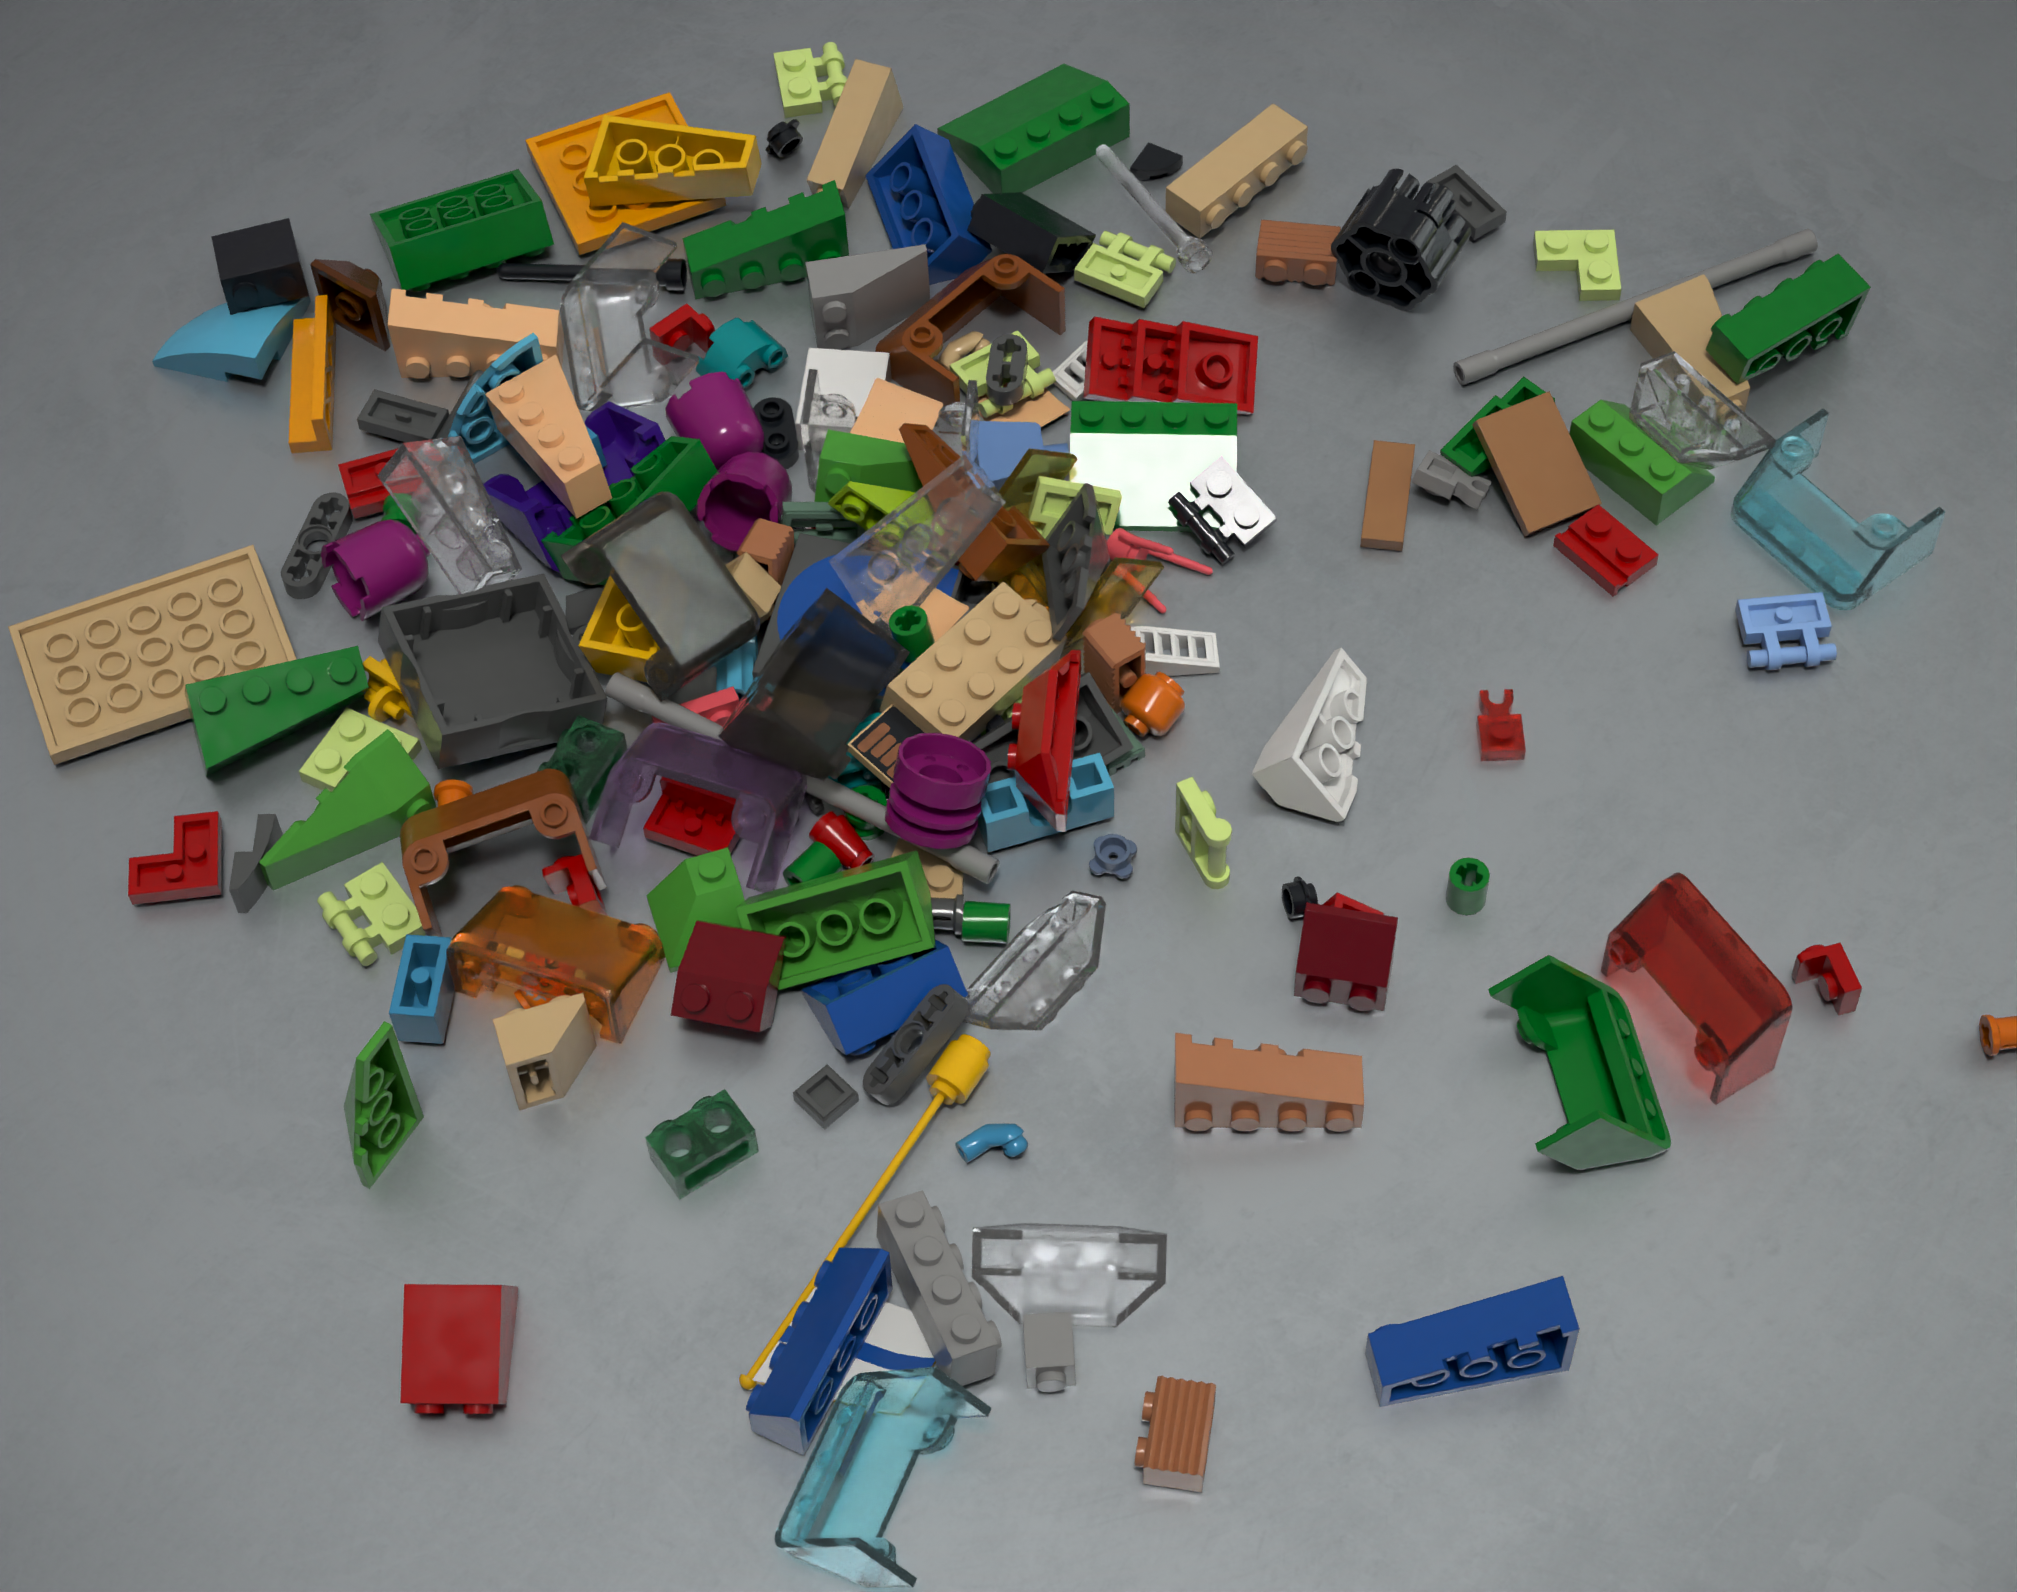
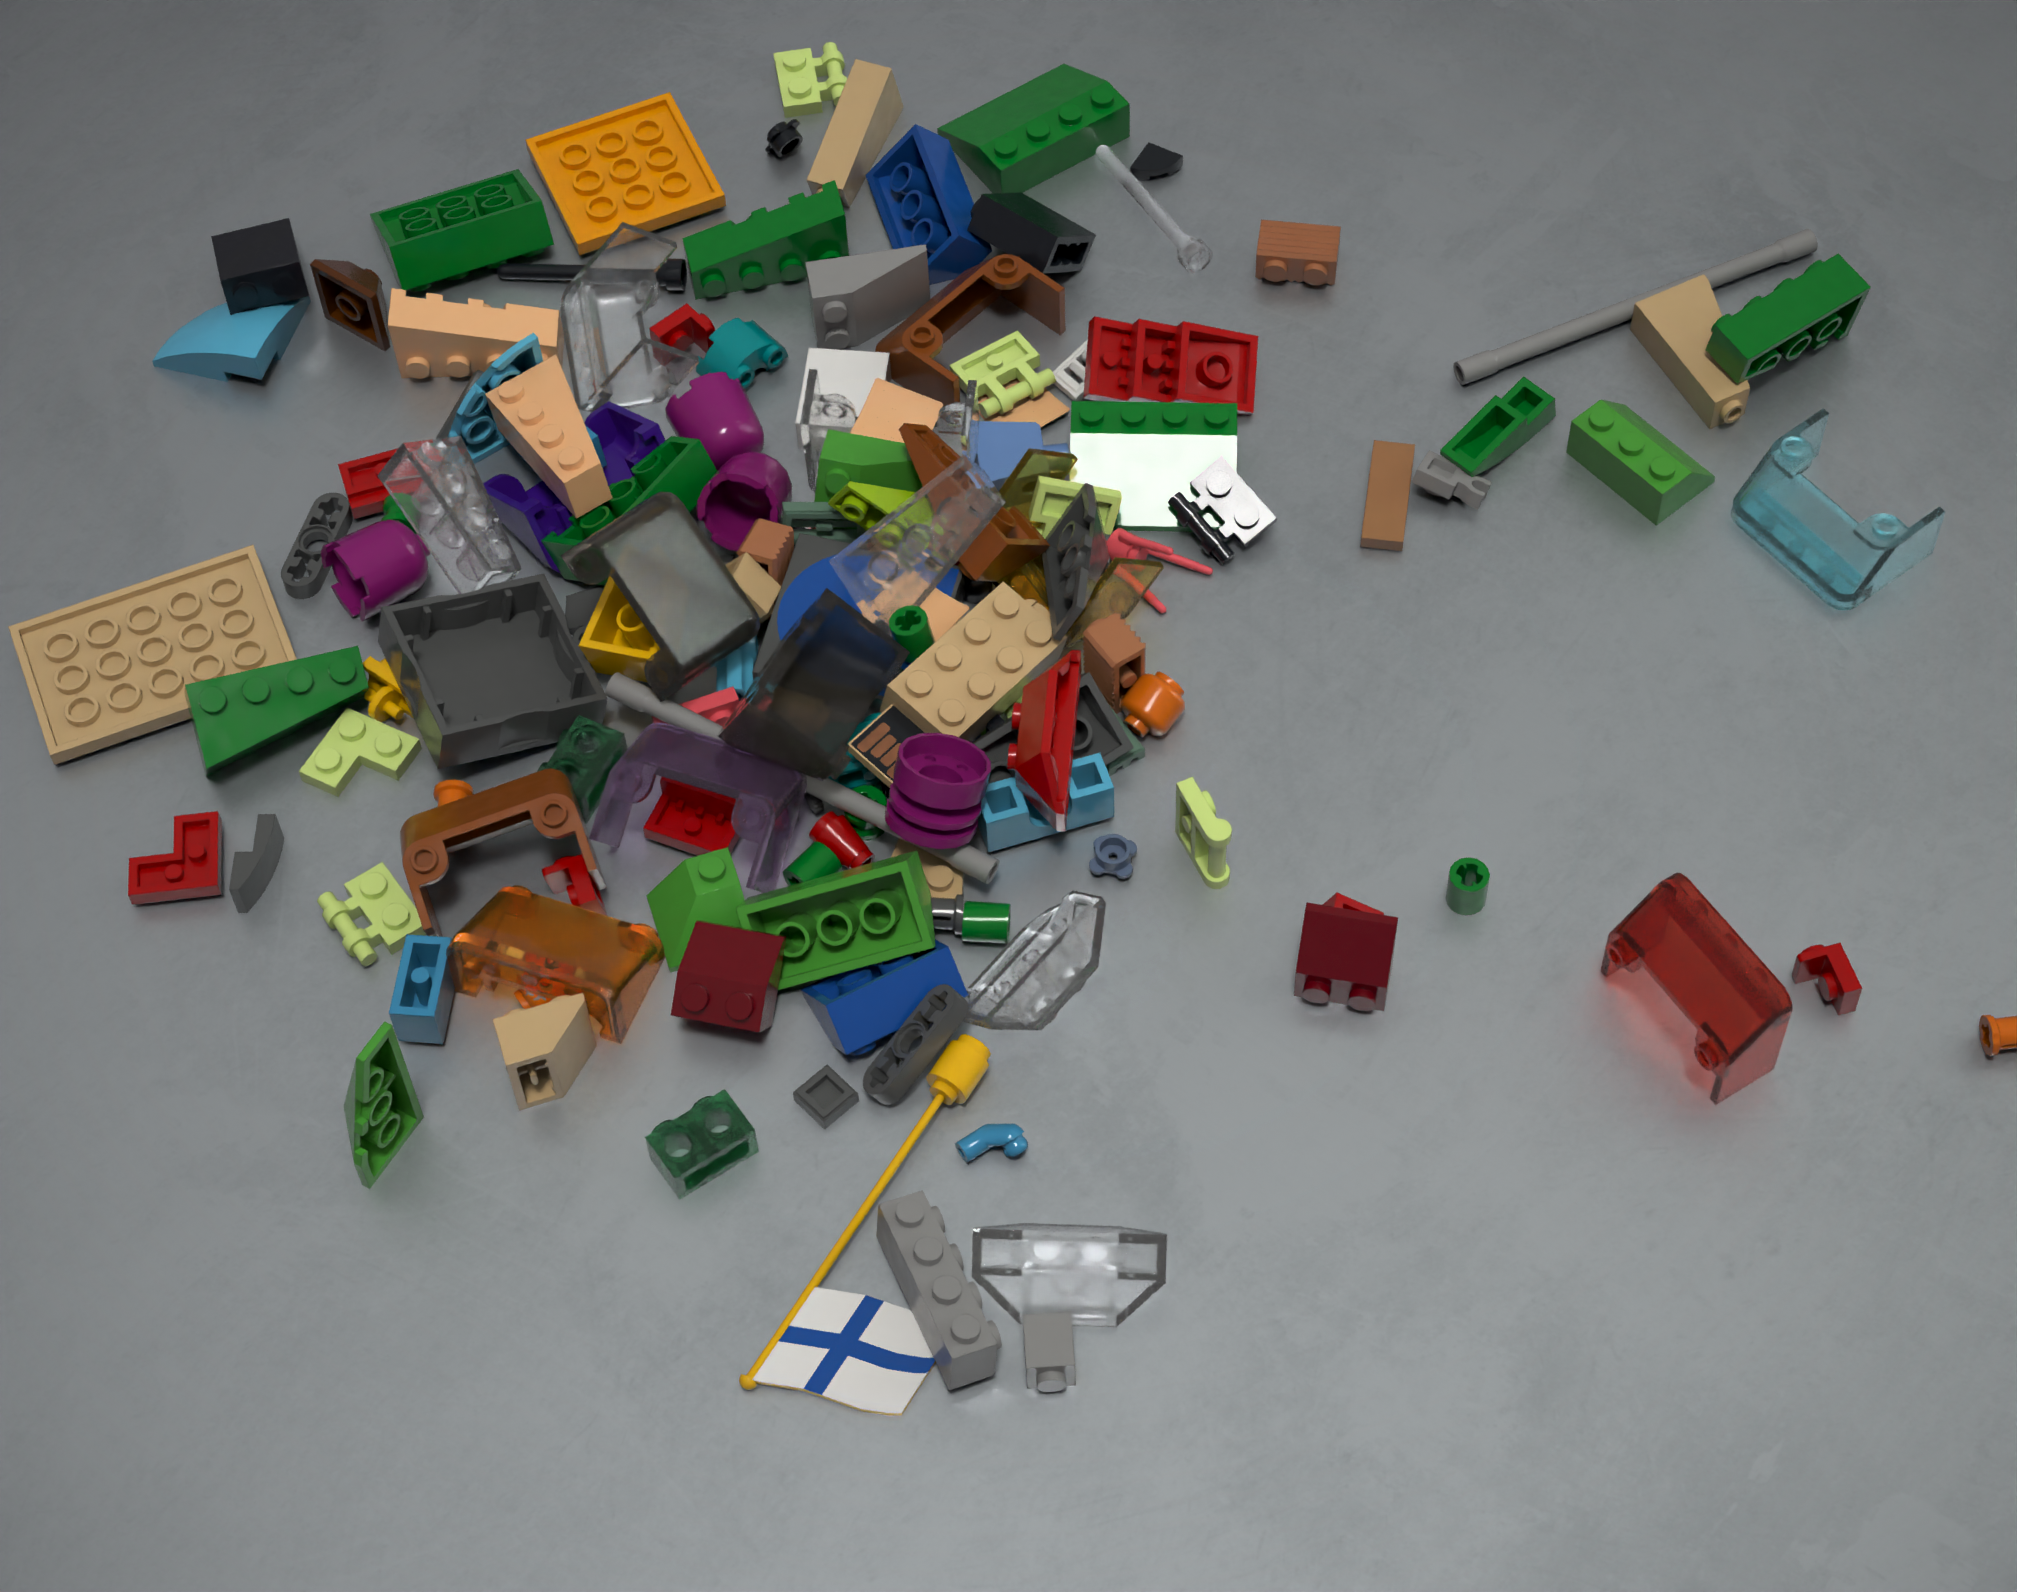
bright green wedge [259,729,436,891] -> none
light orange fence [288,295,336,453] -> none
dark grey plate [357,389,449,449] -> none
red slope [400,1284,518,1414] -> none
yellow wedge [584,115,762,206] -> none
blue slope [746,1247,893,1455] -> none
black plate [753,397,799,469] -> none
clear light blue windscreen [775,1367,992,1588] -> none
tan arm [937,331,991,371] -> none
dark grey beam [986,334,1028,406] -> none
yellowish green plate [1074,230,1176,308] -> none
white slope [1131,626,1220,676] -> none
nougat brick [1135,1375,1216,1492] -> none
tan brick [1165,104,1308,239] -> none
nougat wedge [1174,1033,1364,1132] -> none
white wedge [1252,647,1367,822] -> none
black plate [1282,876,1318,920] -> none
black piece [1331,169,1471,311] -> none
blue wedge [1365,1276,1580,1407] -> none
dark grey plate [1426,165,1507,240] -> none
medium nougat tile [1472,391,1602,537] -> none
clear red plate [1476,689,1526,761] -> none
green windscreen [1488,955,1671,1170] -> none
yellowish green plate [1533,229,1621,301] -> none
red plate [1553,504,1659,597] -> none
clear wedge [1629,351,1776,470] -> none
light blue plate [1735,592,1837,670] -> none

